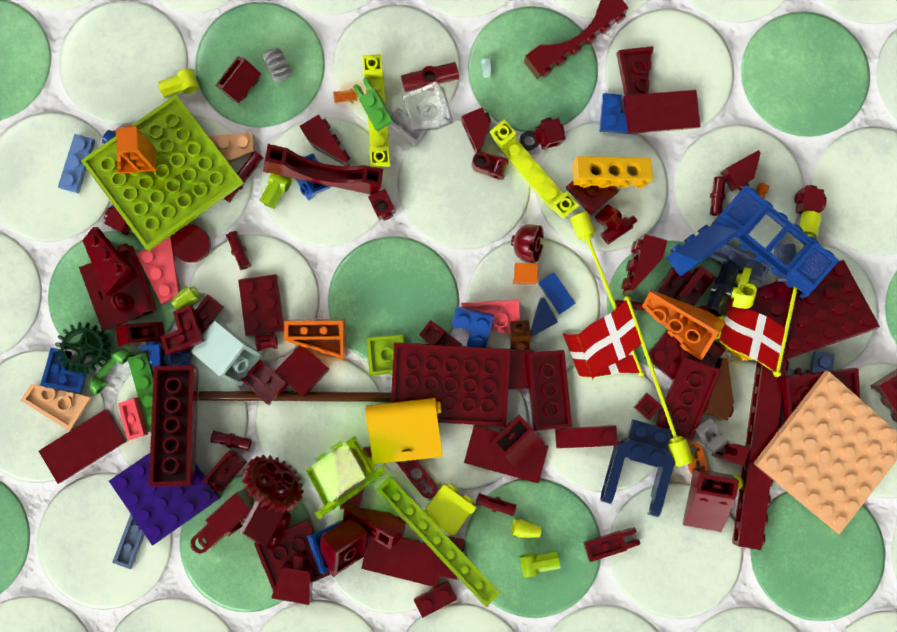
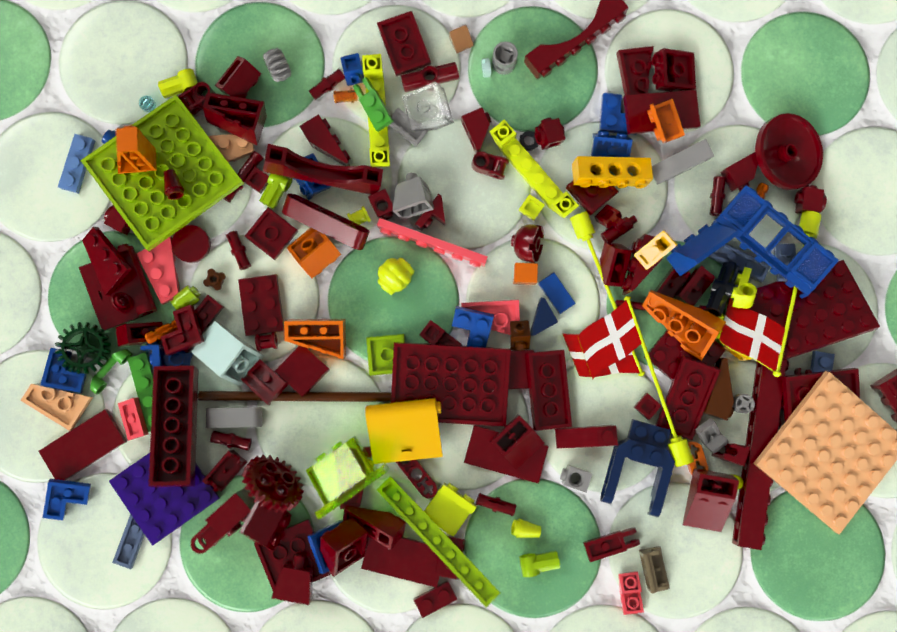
none -> blue plate [42,479,91,520]
none -> clear light blue hinge [139,96,156,112]
none -> orange axle [144,320,178,344]
none -> dark red cone [163,169,184,200]
none -> dark red piece [178,82,215,116]
none -> dark red wedge [203,93,267,146]
none -> reddish brown plate [203,269,226,290]
none -> light grey beam [206,407,262,428]
none -> dark red plate [244,167,269,194]
none -> dark red tile [244,207,298,260]
none -> dark red beam [282,193,370,250]
none -> orange slope [287,228,341,278]
none -> dark red pin [308,68,345,100]
none -> blue bracket [340,53,364,86]
none -> neon yellow bush [347,206,371,225]
none -> dark red plate [377,11,431,77]
none -> coral plate [377,218,488,268]
none -> neon yellow hair [377,258,415,295]
none -> light grey torso [393,173,434,220]
none -> dark red slope [415,194,445,231]
none -> medium nougat slope [449,25,474,53]
none -> light grey wheel [492,41,518,75]
none -> neon yellow plate [518,194,545,221]
none -> light grey brick [560,465,592,493]
none -> blue bracket [591,131,633,157]
none -> dark red slope [600,242,632,287]
none -> coral slope [618,572,644,615]
none -> yellow slope [634,230,677,270]
none -> dark tan hinge [639,546,670,594]
none -> orange bracket [647,99,685,144]
none -> dark red plate [651,48,696,92]
none -> light grey slope [652,139,714,185]
none -> light grey wheel [732,394,755,414]
none -> dark red dish [755,113,823,190]

